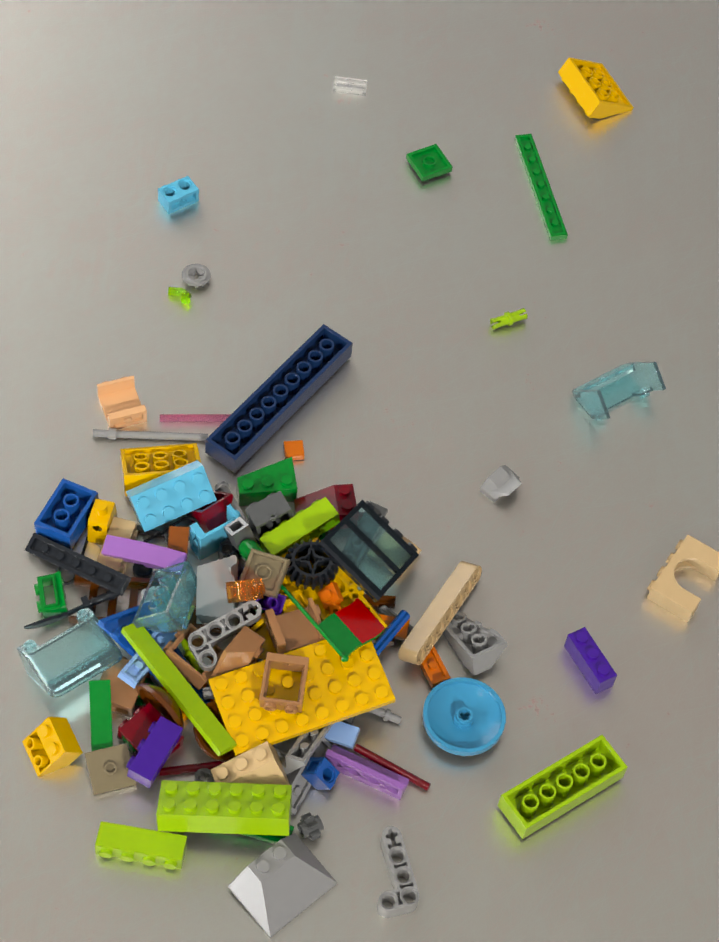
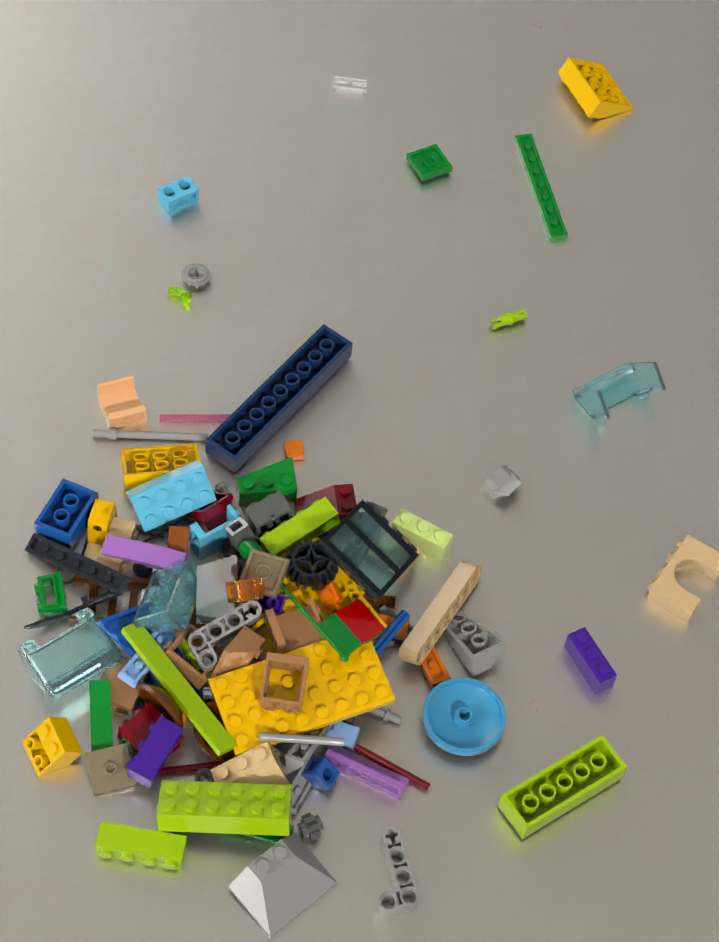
none -> light grey bar [258,732,344,746]
none -> yellowish green brick [392,508,453,561]

